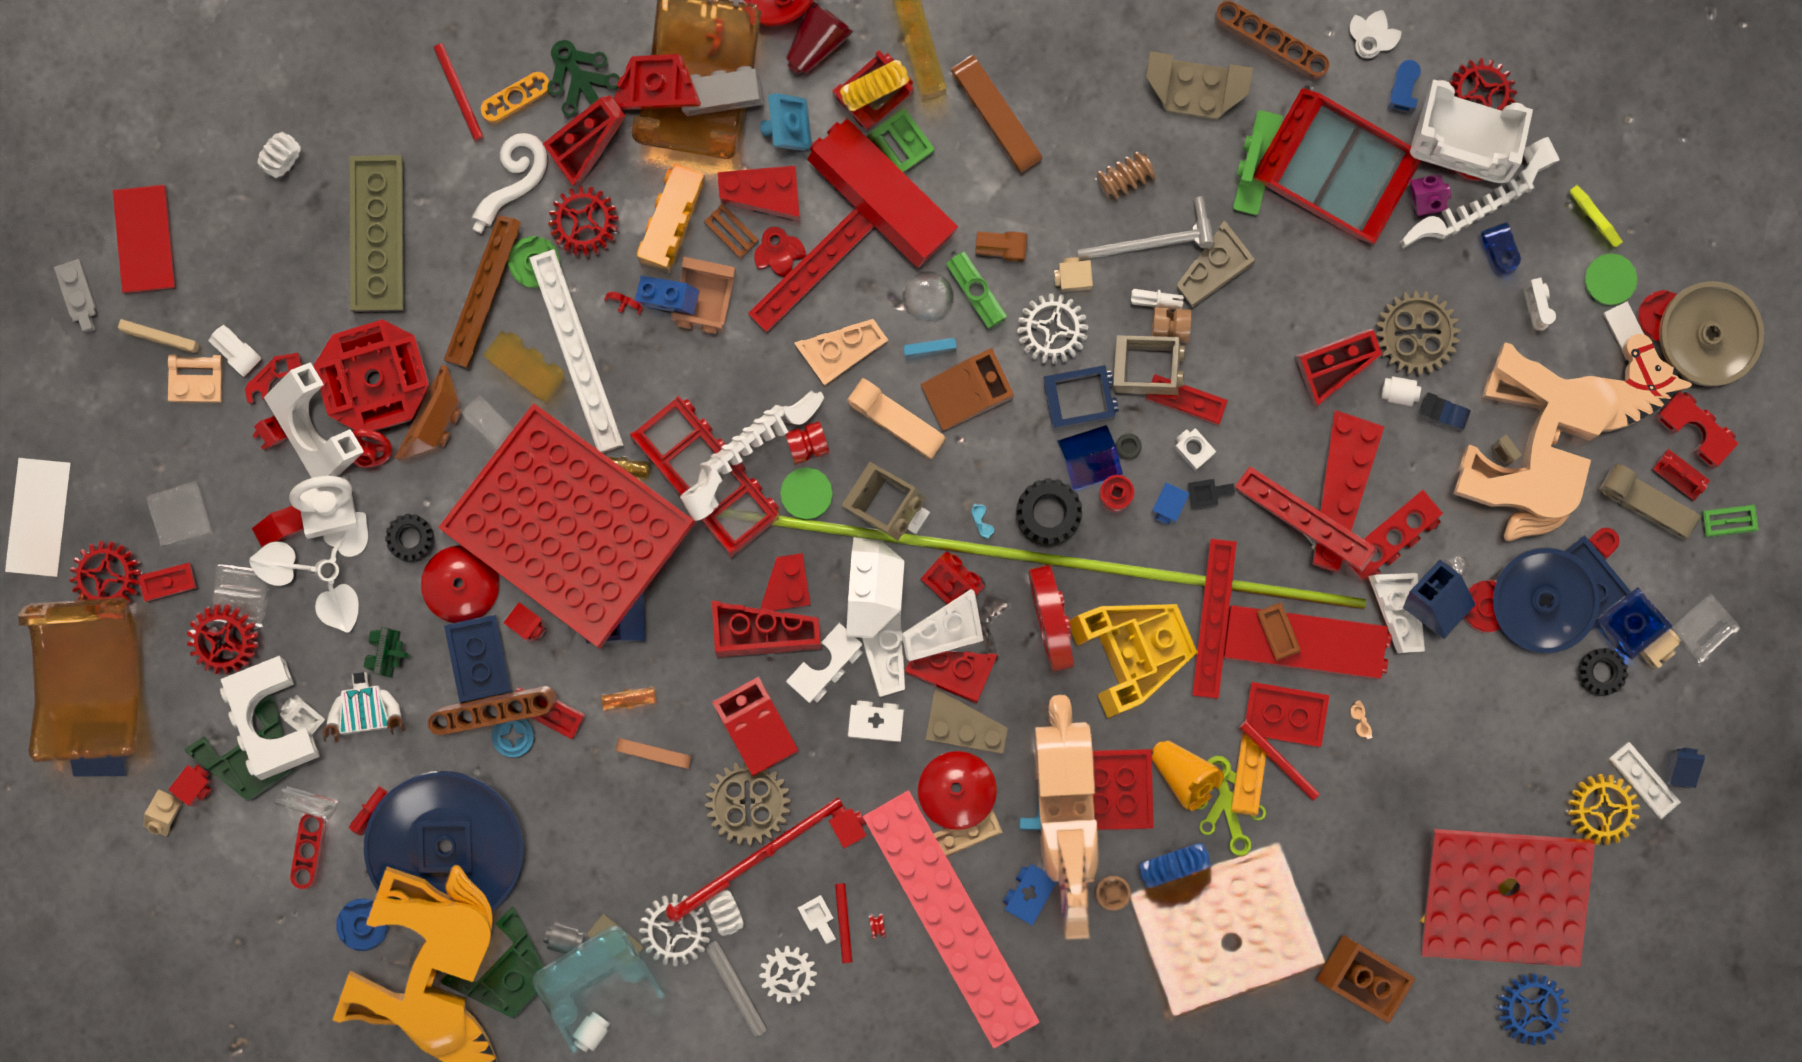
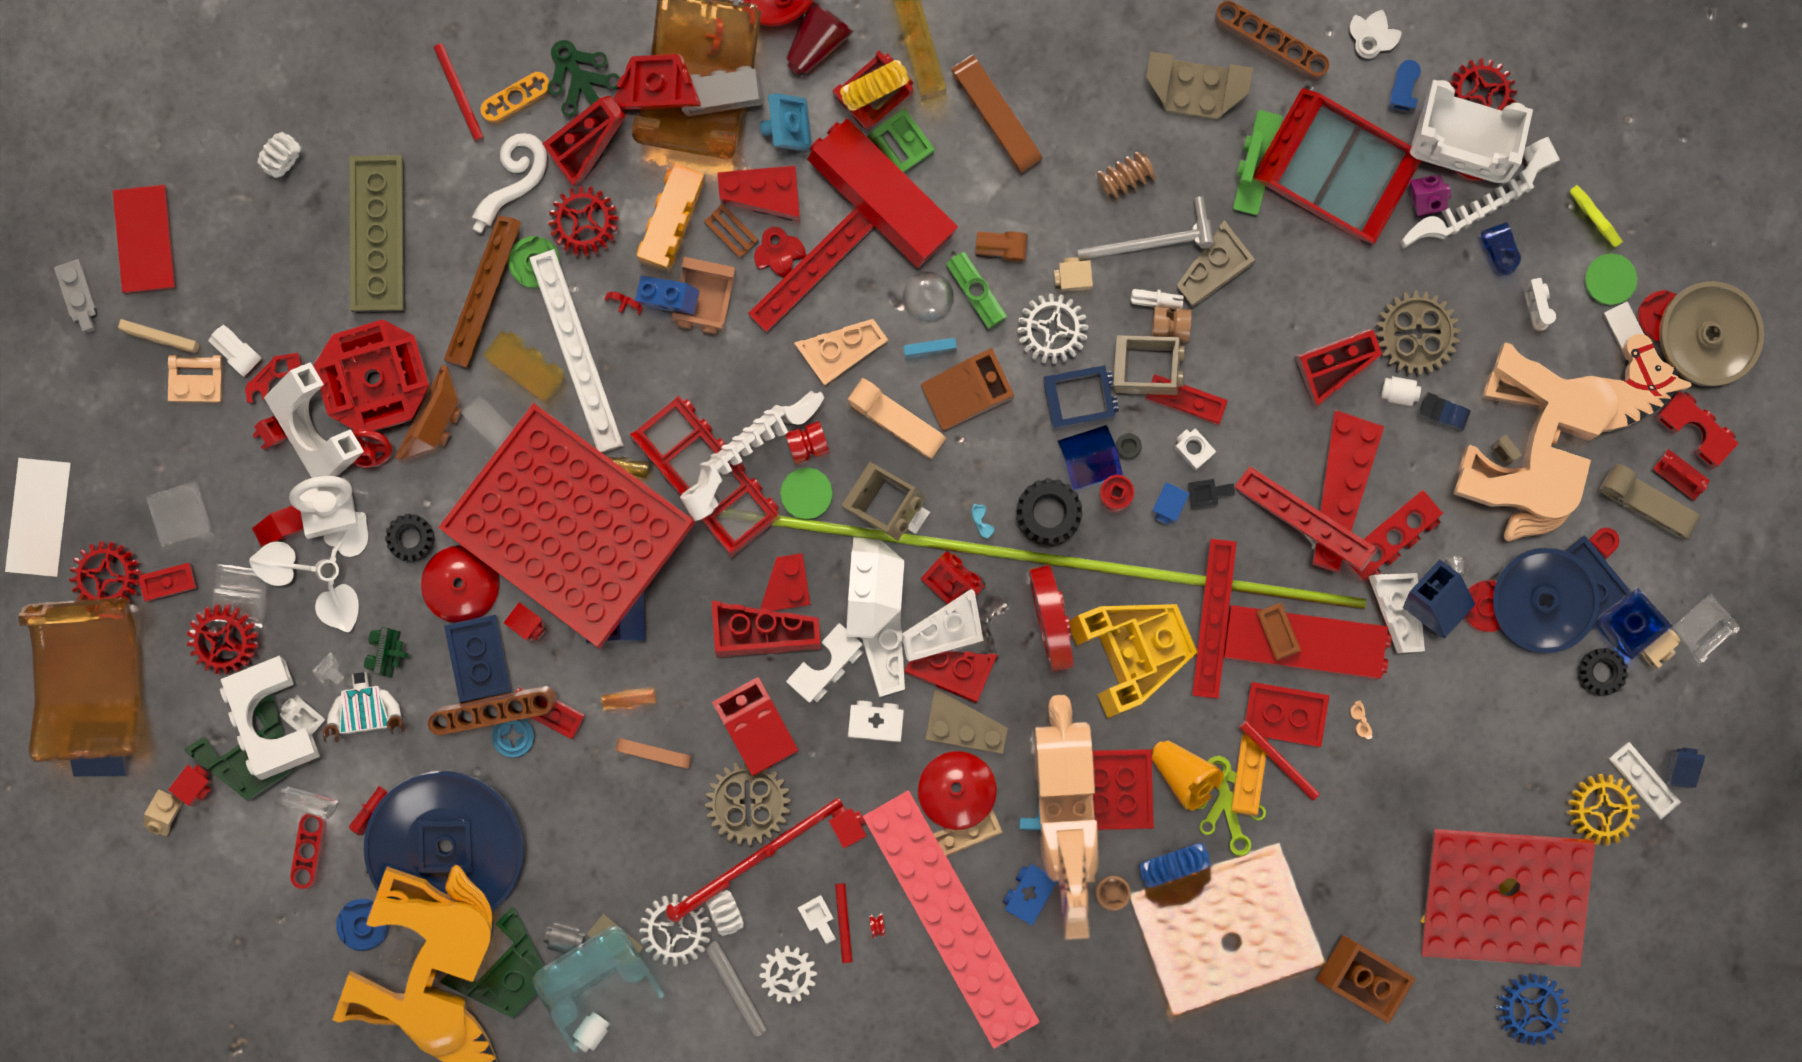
bright green tile [1702,505,1759,538] -> none
none -> clear tile [313,652,345,685]

